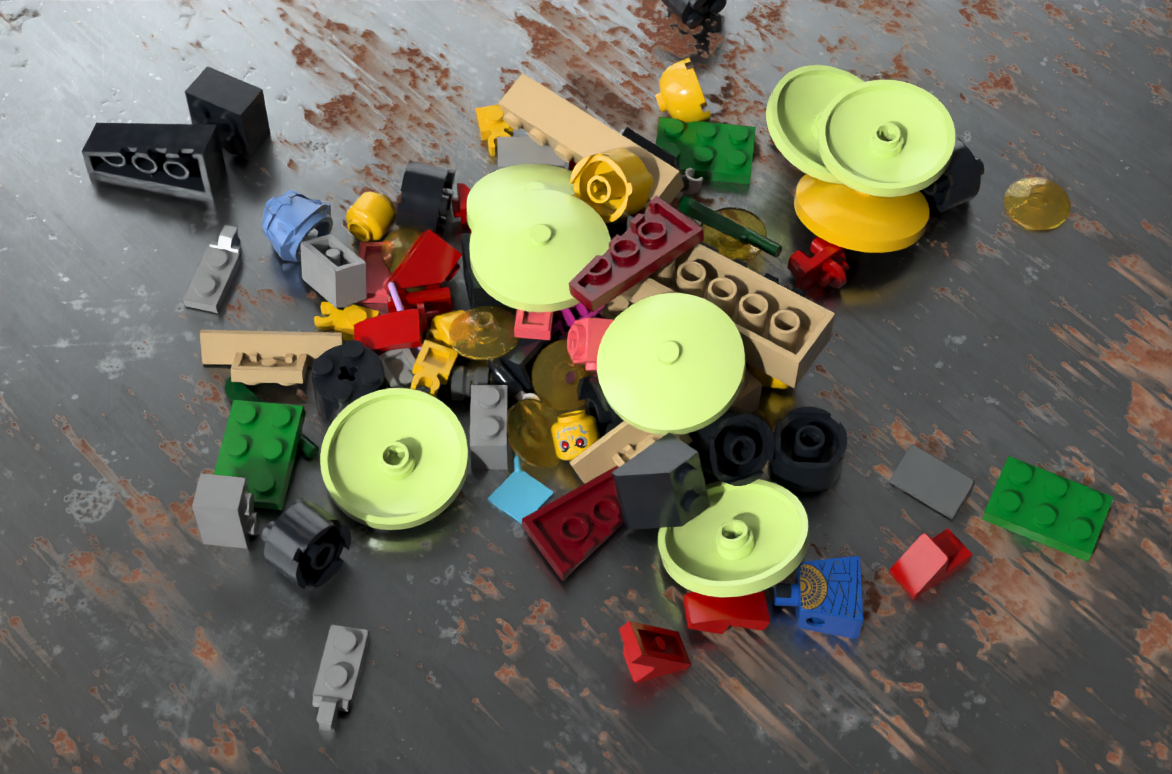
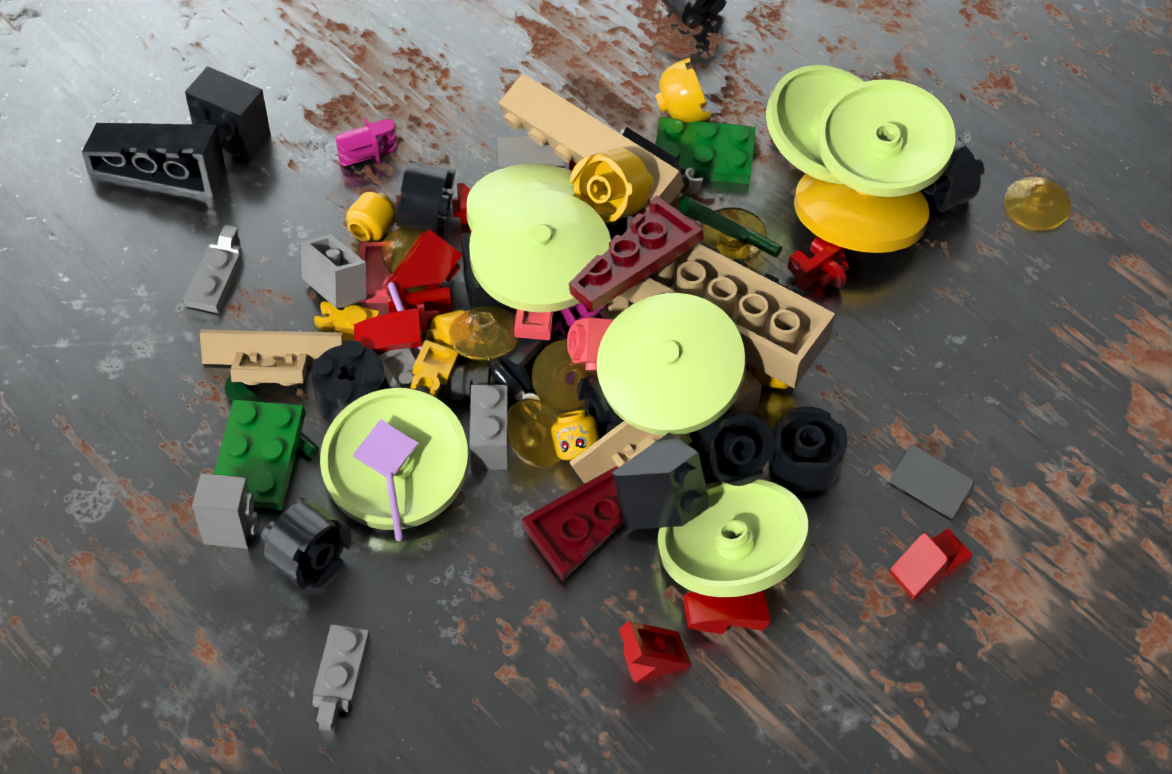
medium blue helmet [261,190,333,262] -> none
yellow plate [475,104,513,156] -> none
medium azure piece [488,412,554,524] -> none
blue torso [774,556,863,639] -> none
green plate [982,456,1113,562] -> none
none -> dark pink arm [336,118,397,166]
none -> lavender piece [353,419,419,542]

